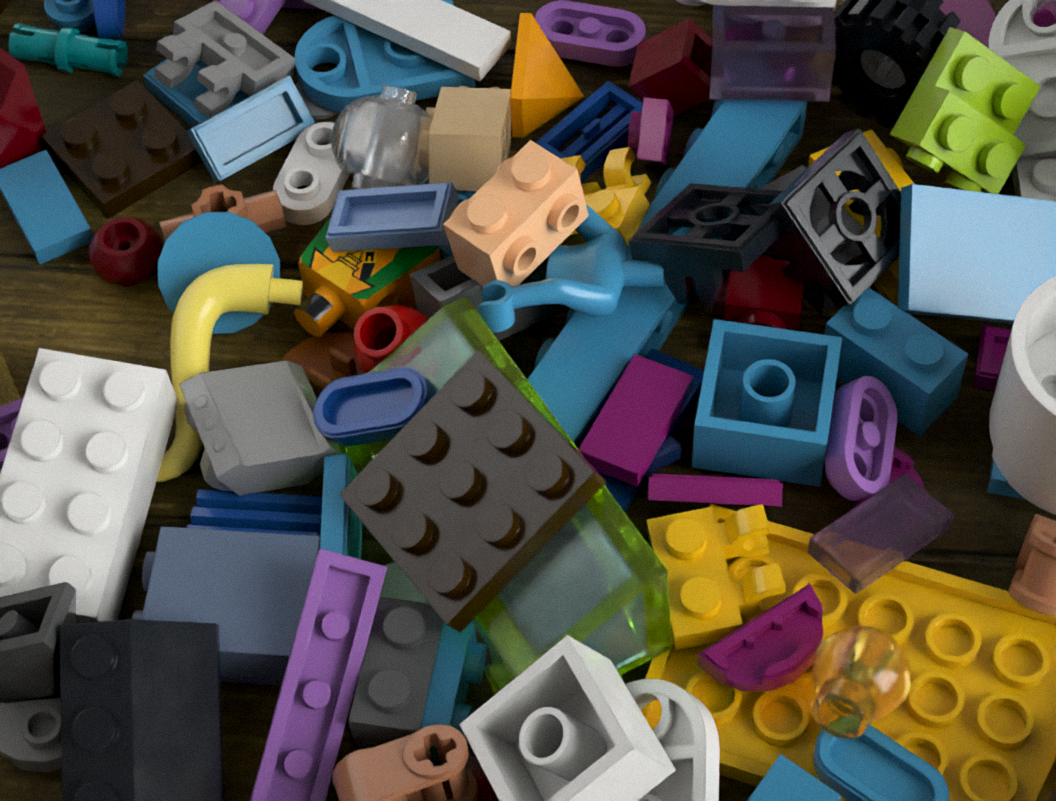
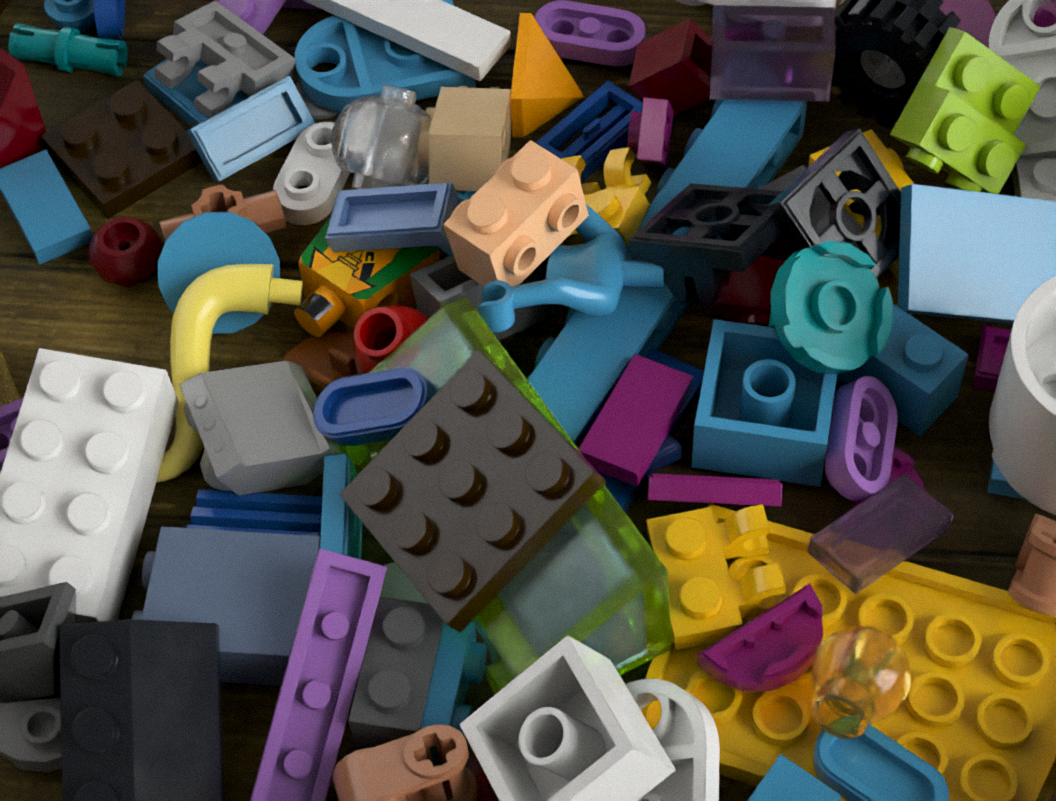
none -> teal tile [768,241,893,374]

